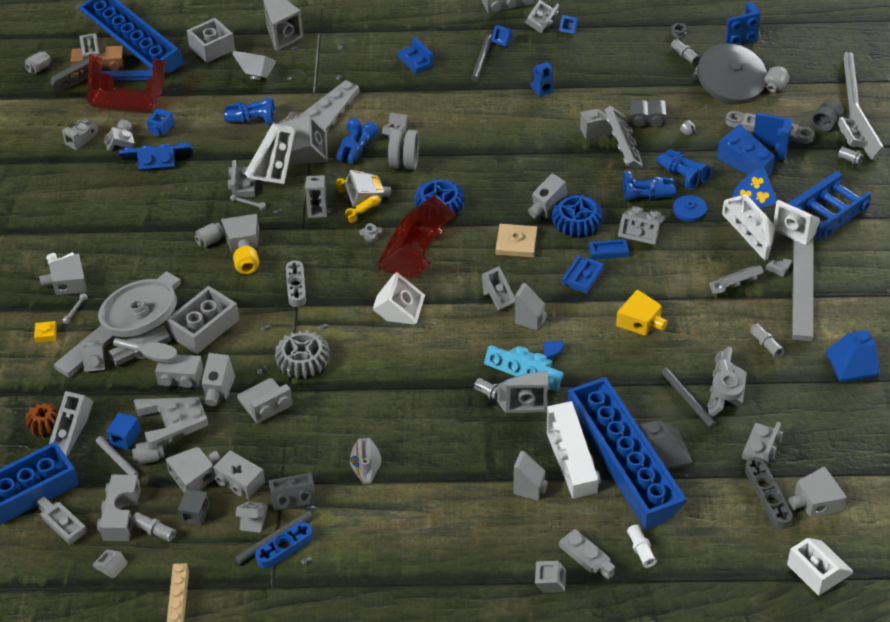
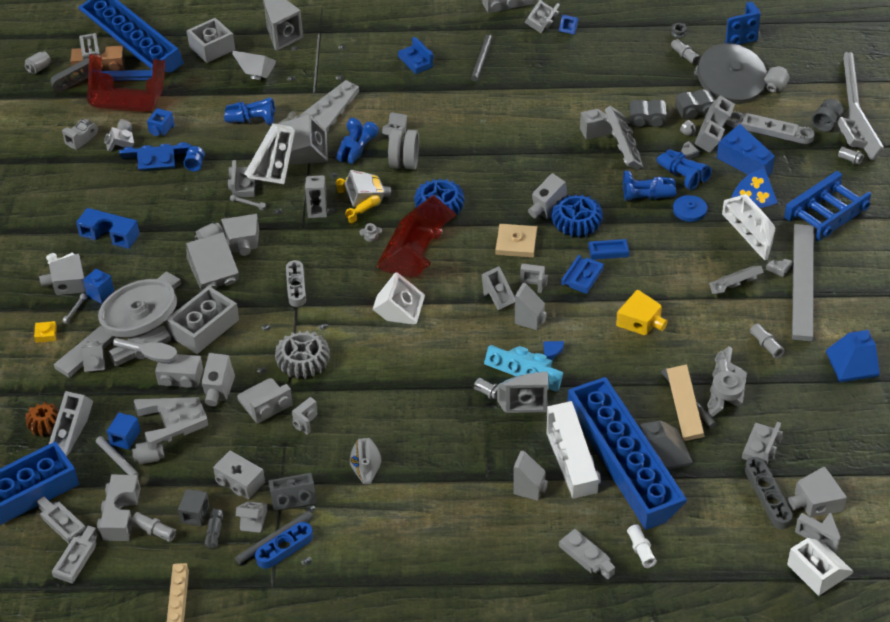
light grey slope [93,550,128,578] -> none
light grey torso [166,447,221,493] -> none
yellow head [233,246,259,274] -> none
blue tile [491,25,512,46] -> none
blue leg [531,62,553,97] -> none
light grey brick [535,561,566,593] -> none
light grey bracket [618,207,666,245] -> none
blue bracket [753,113,793,161] -> none
white slope [773,200,820,245] -> none
none -> light grey hinge [52,526,98,584]
none -> blue arch [76,208,140,249]
none -> blue brick [83,269,115,304]
none -> blue wheel [183,146,205,172]
none -> light grey slope [186,232,239,291]
none -> dark grey axle [205,508,223,549]
none -> light grey bracket [292,397,318,435]
none -> light grey bracket [520,264,548,293]
none -> tan tile [667,364,705,441]
none -> dark grey brick [675,89,715,119]
none -> light grey tile [681,141,699,160]
none -> light grey arch [694,95,735,153]
none -> light grey slope [795,512,840,553]

